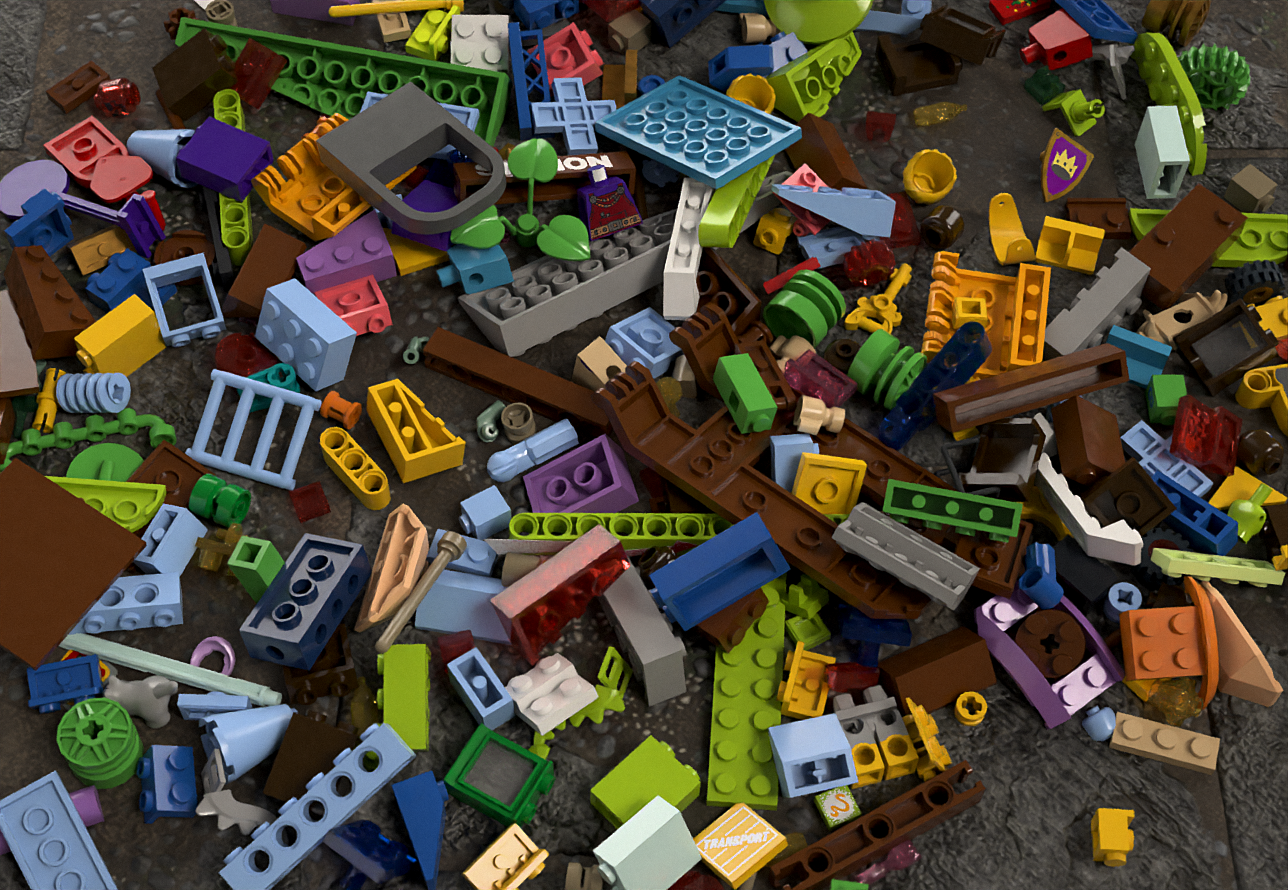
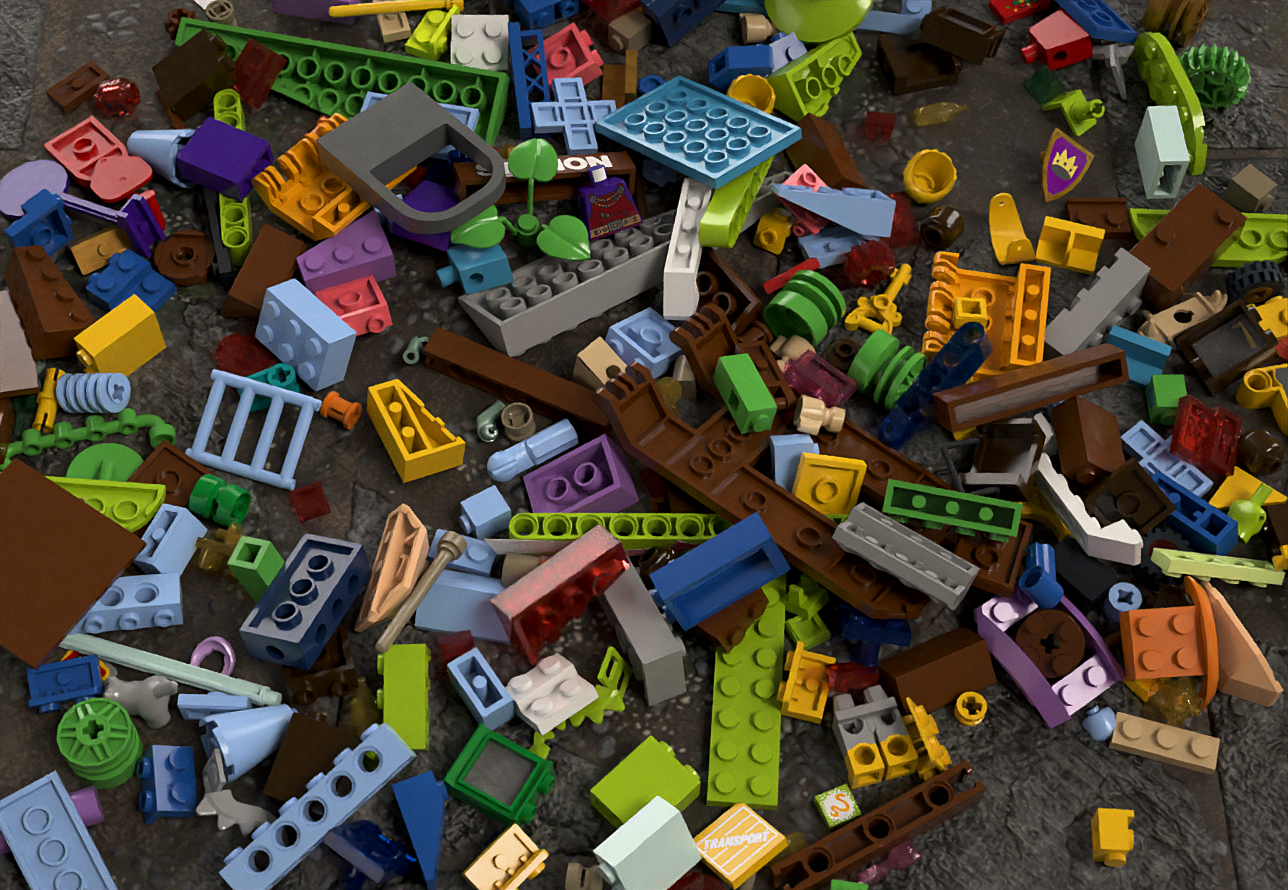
light blue window [142,253,226,347] -> none
yellow beam [320,427,391,510] -> none
yellow tile [383,228,449,276] -> none
light blue slope [767,713,858,798] -> none

